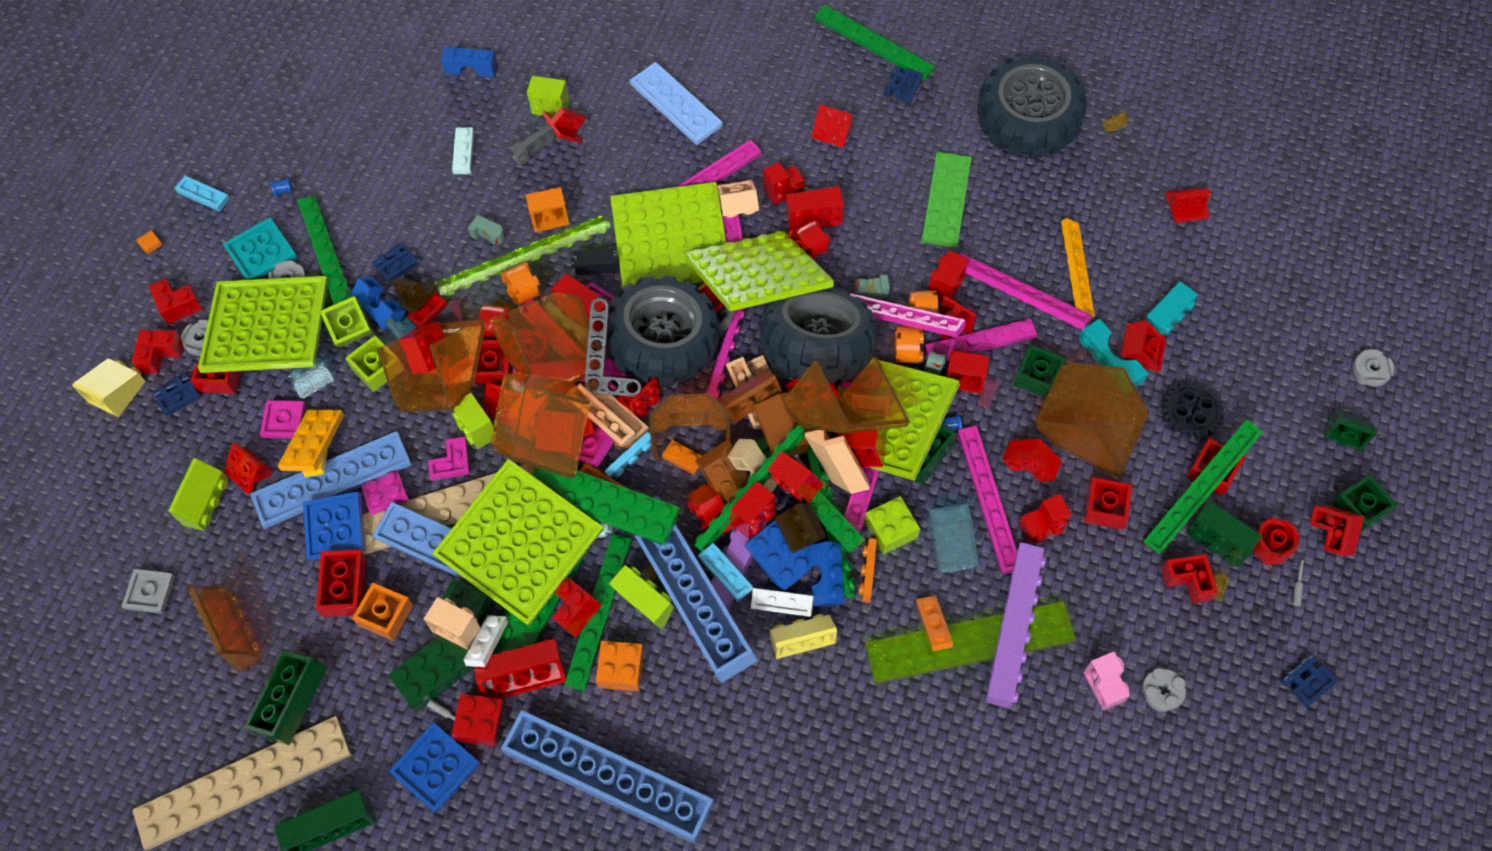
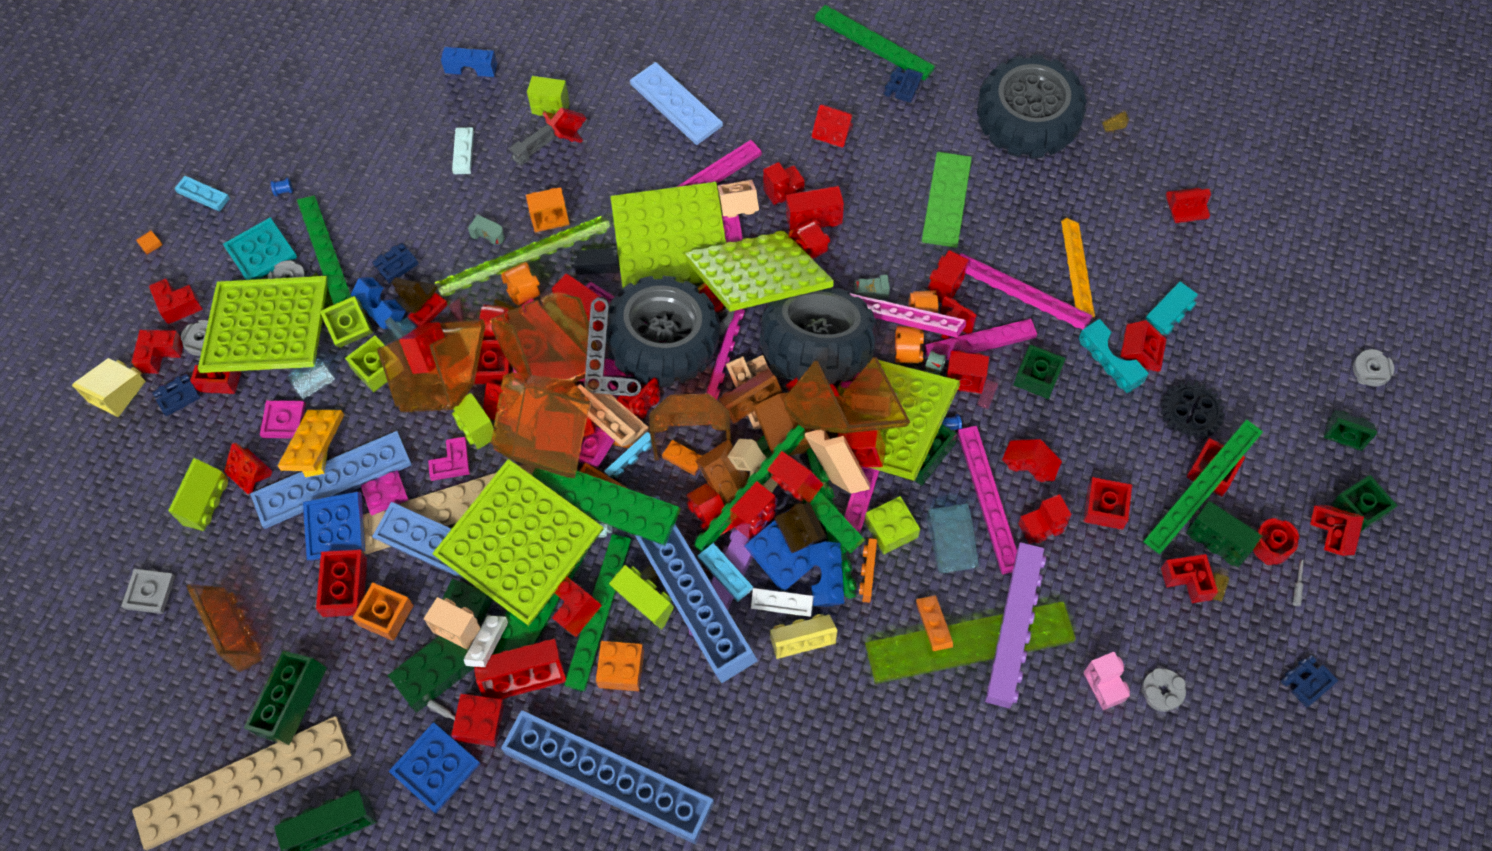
clear orange windscreen [1035,362,1149,477] -> none

